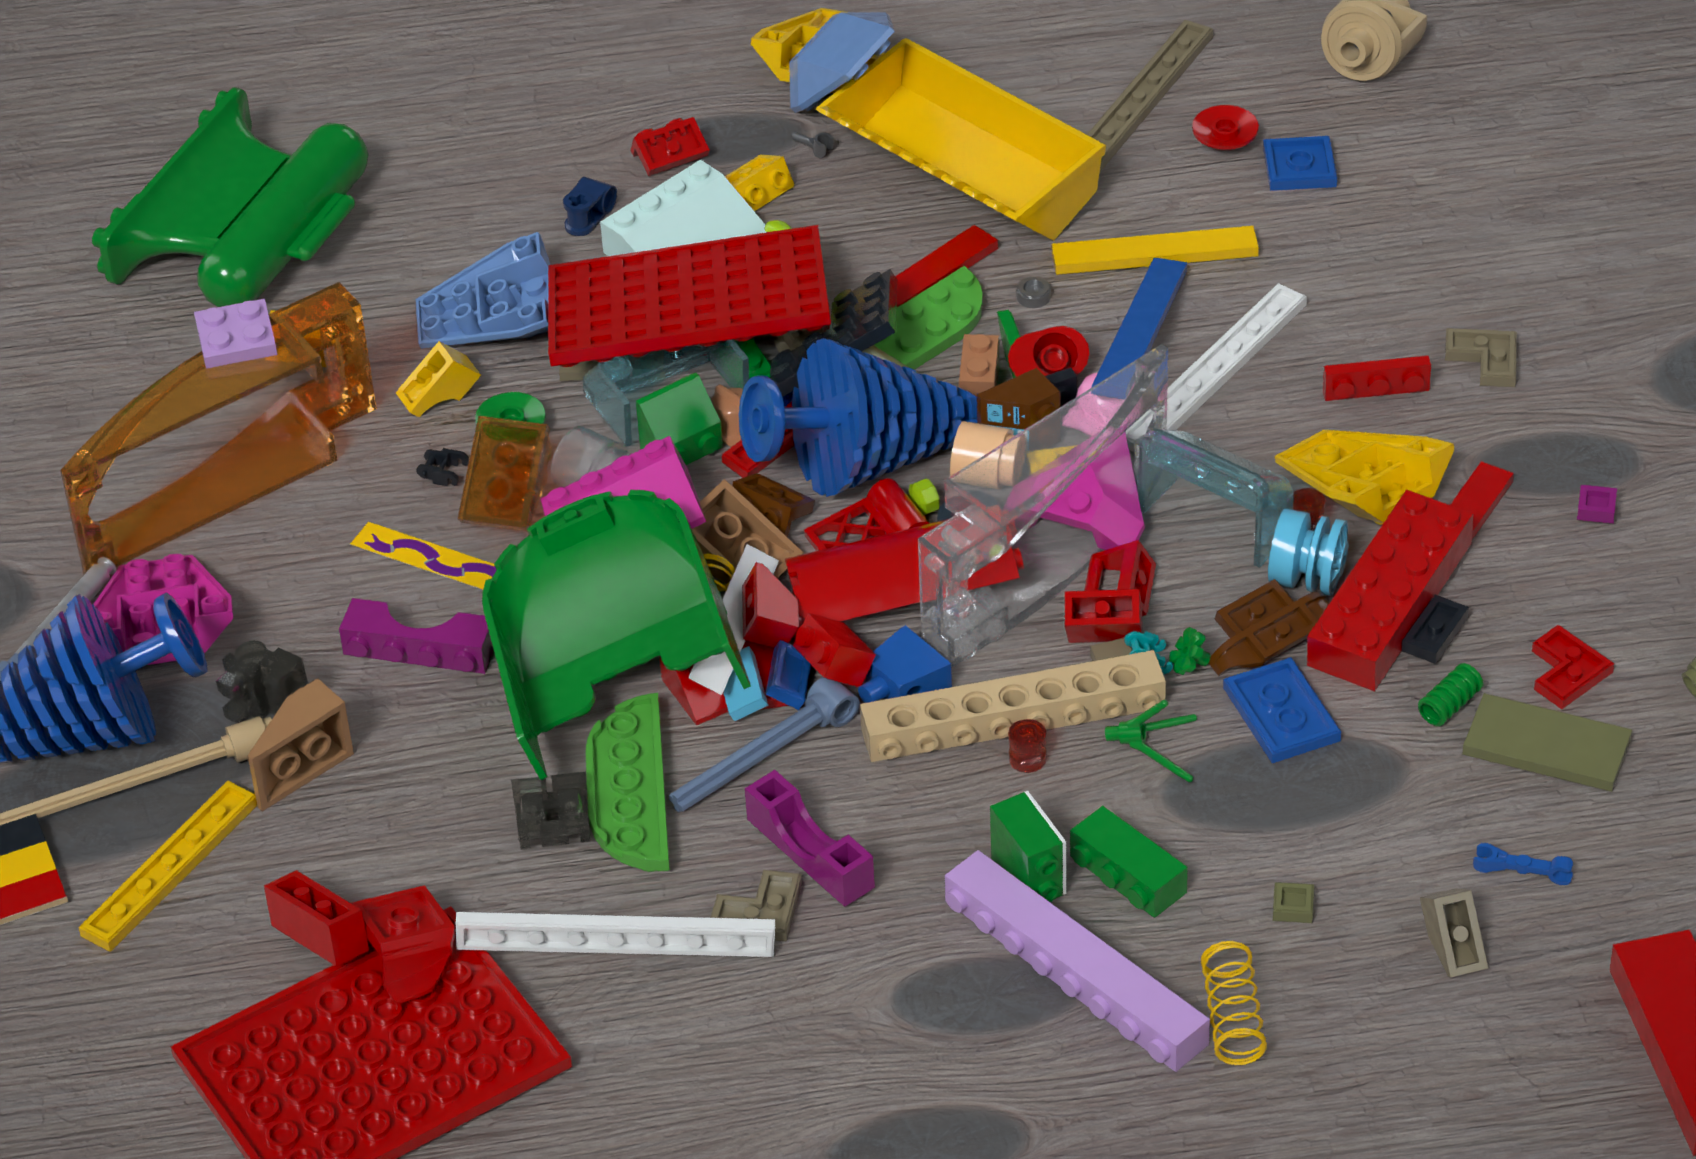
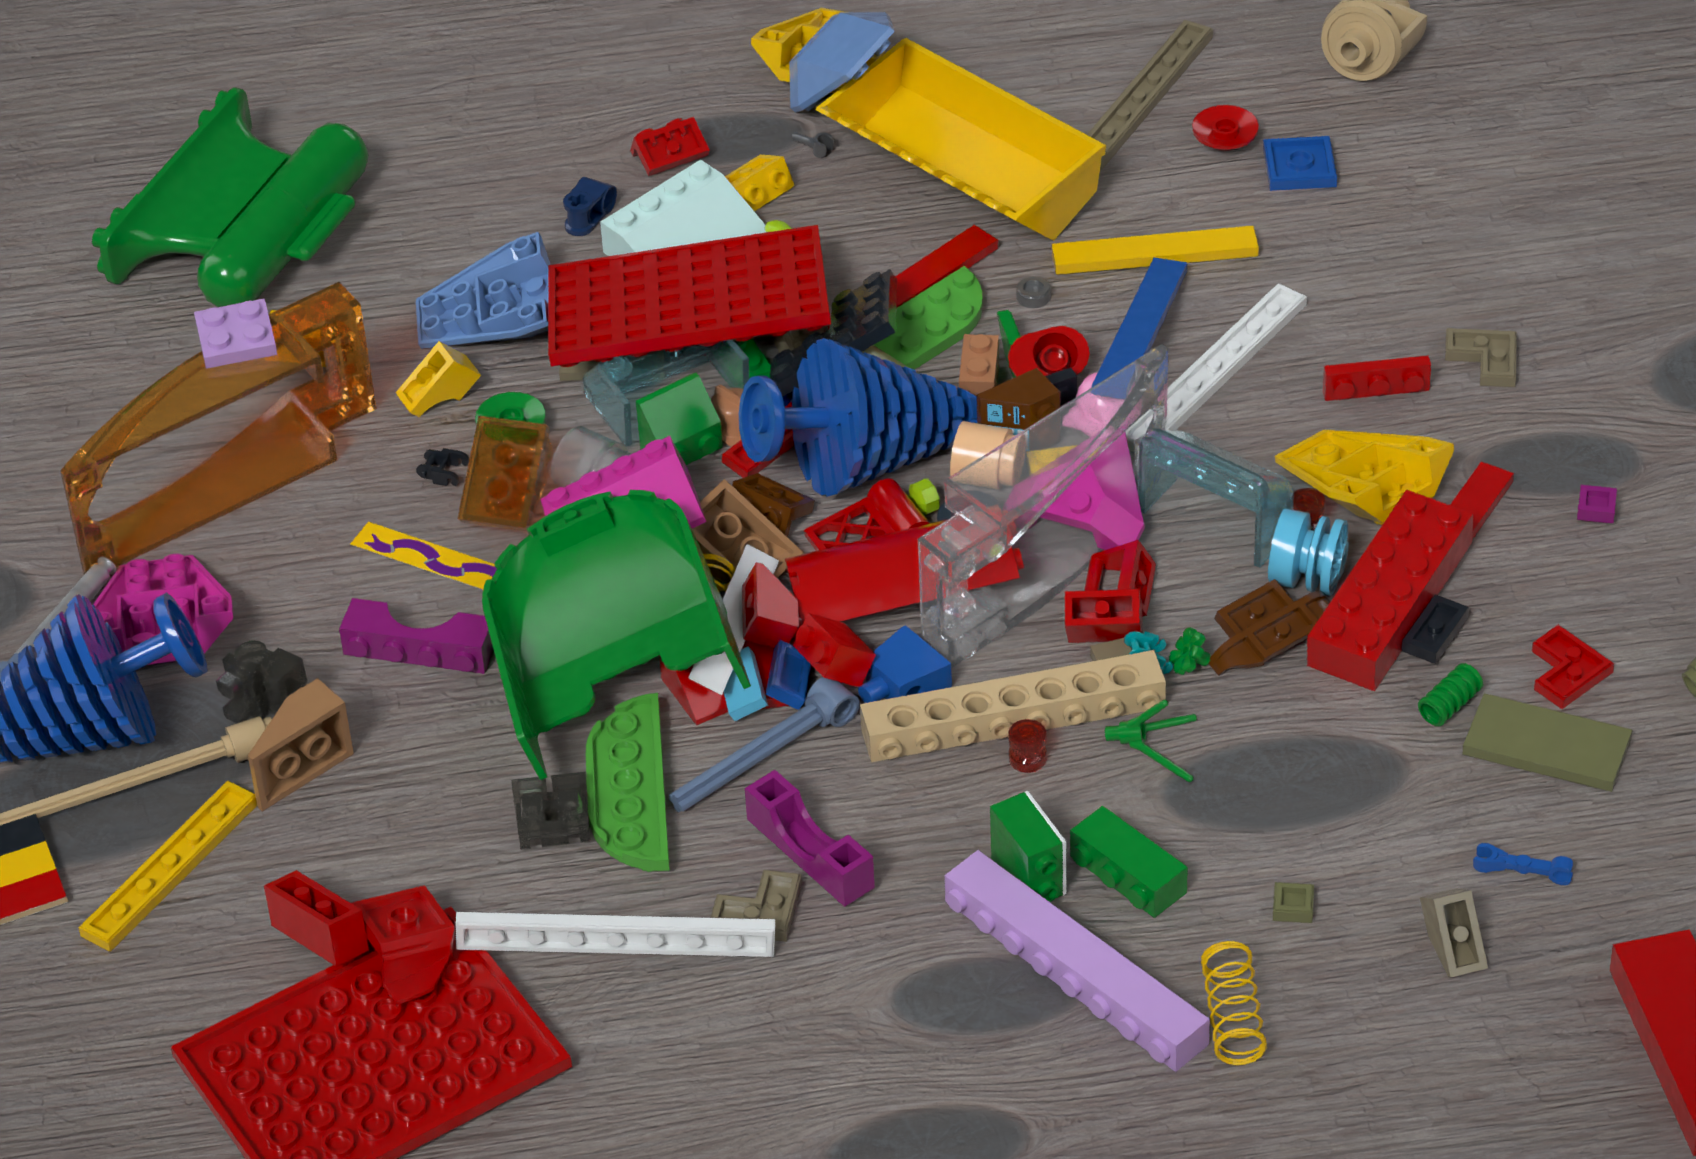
blue tile [1223,657,1341,763] -> none

